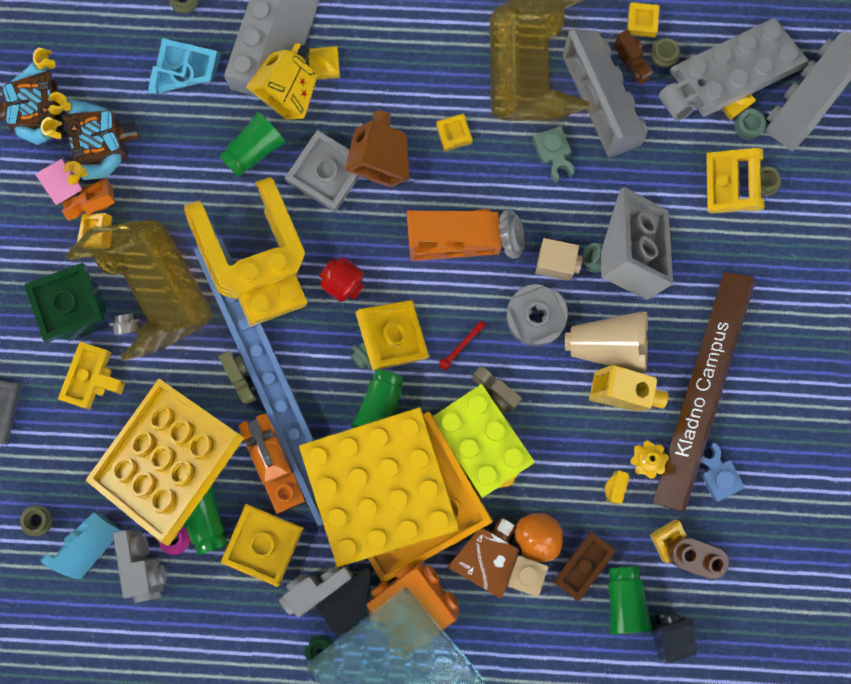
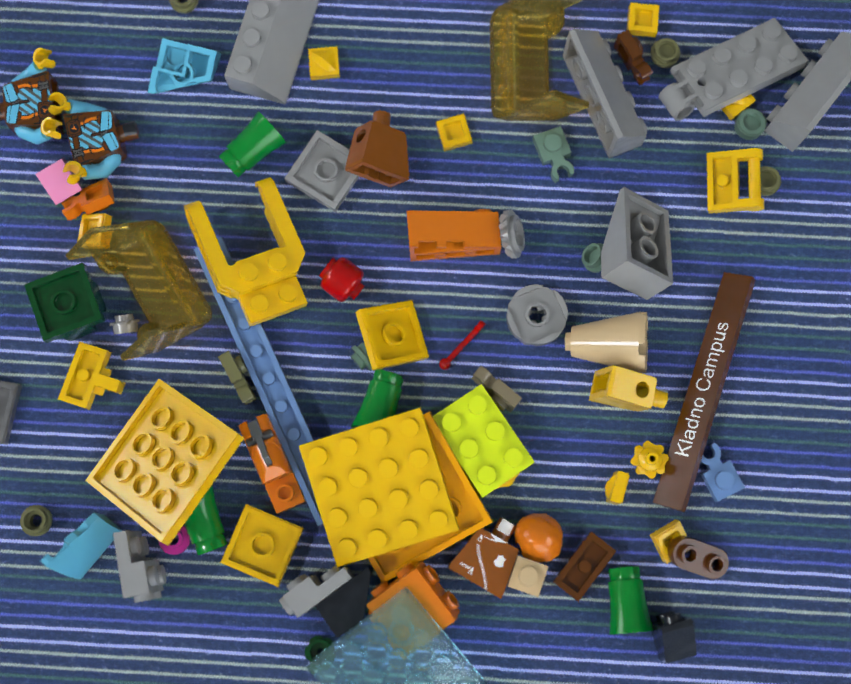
yellow torso [246,43,317,120] -> none
tan brick [535,238,583,281] -> none

